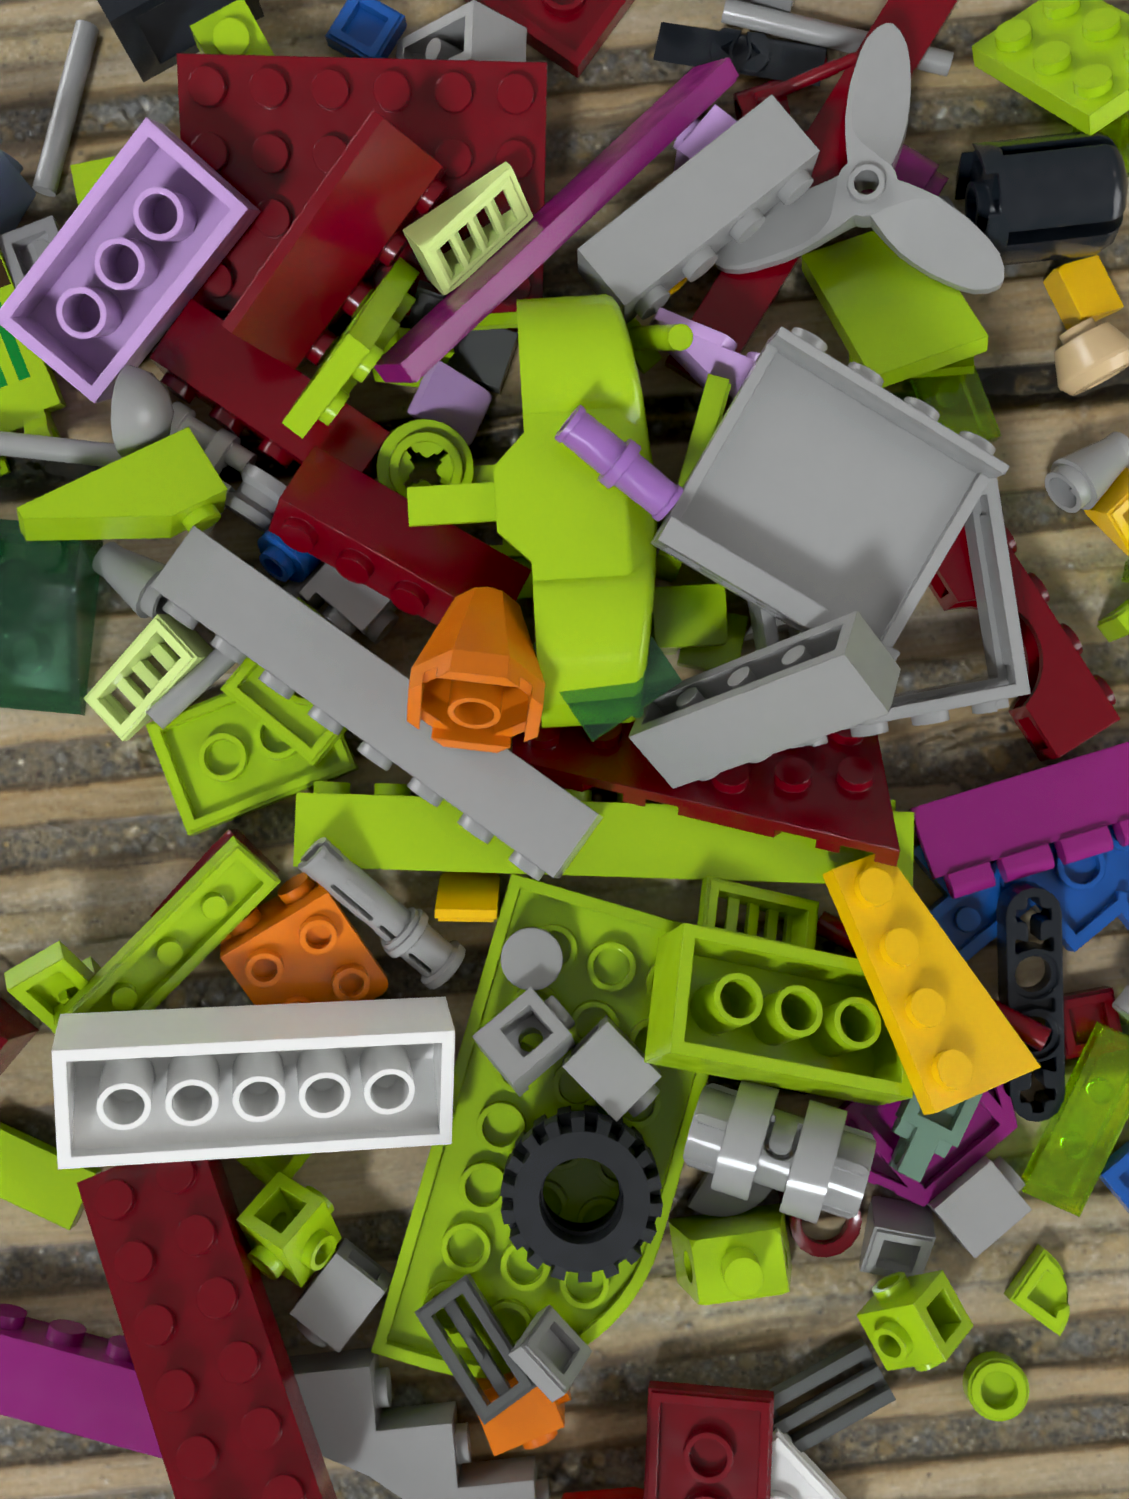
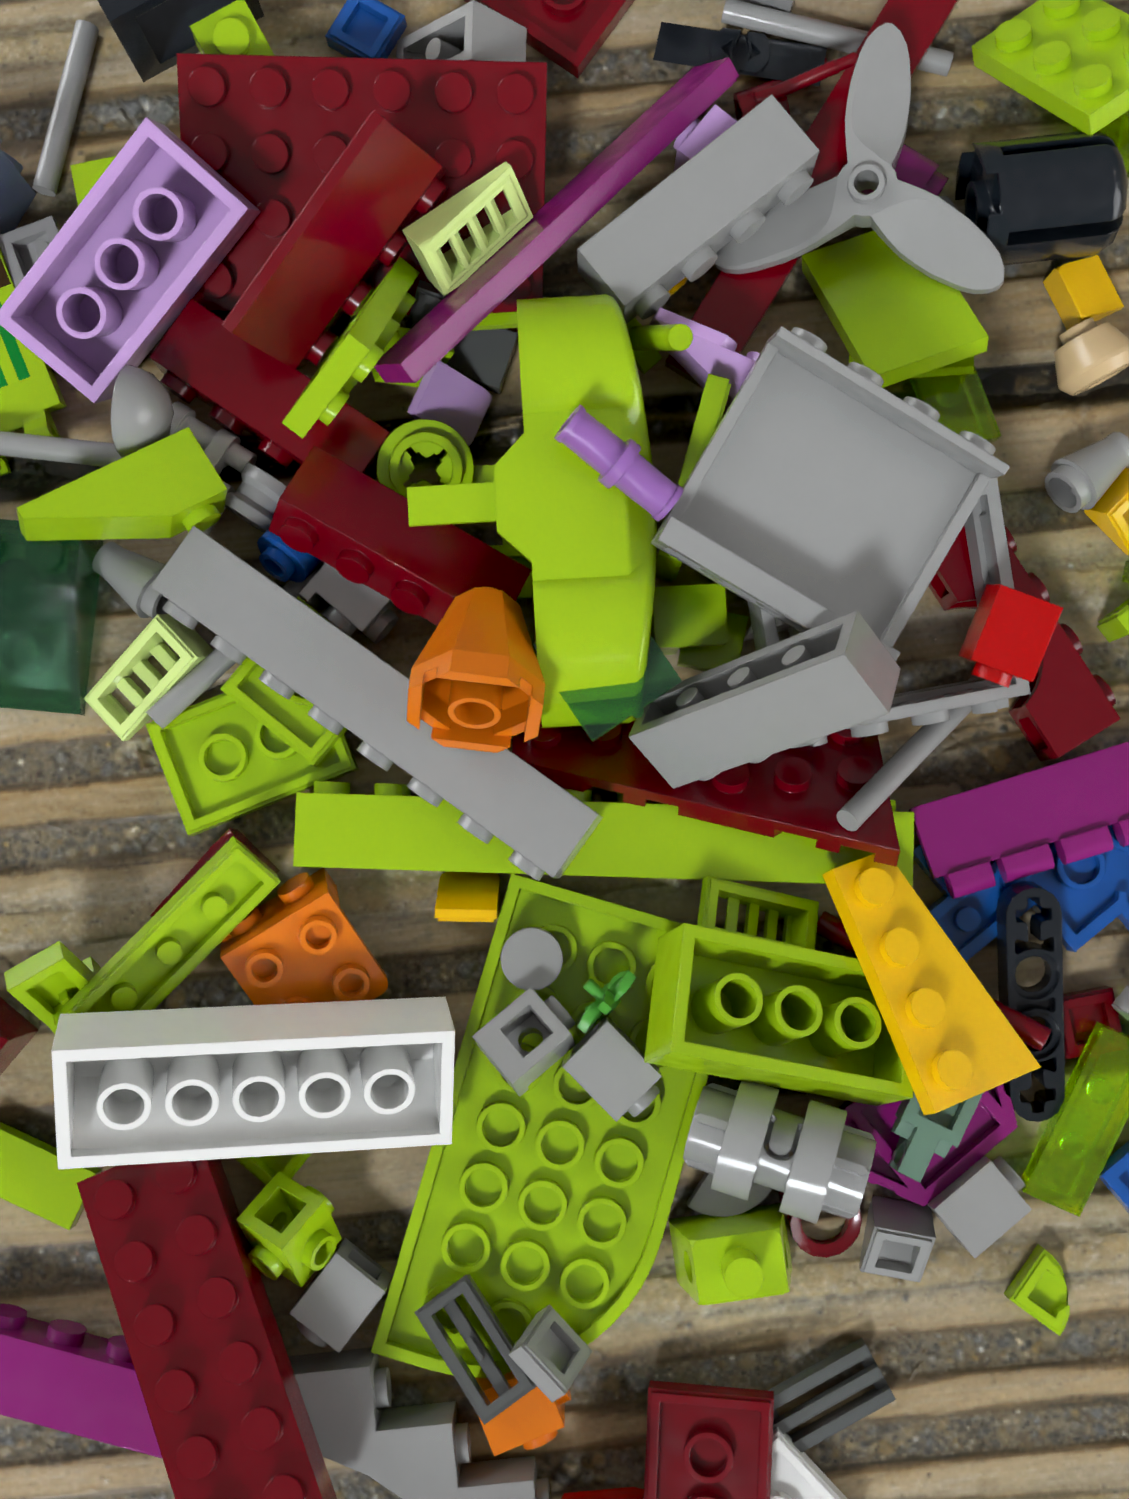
light grey pin [298,837,466,989] -> none
black tyre [500,1105,663,1283] -> none
lime brick [856,1270,974,1371] -> none
lime tile [962,1351,1030,1421] -> none
none -> bright green plant [577,970,637,1034]
none -> light grey bar [836,675,979,831]
none -> red brick [958,584,1063,688]

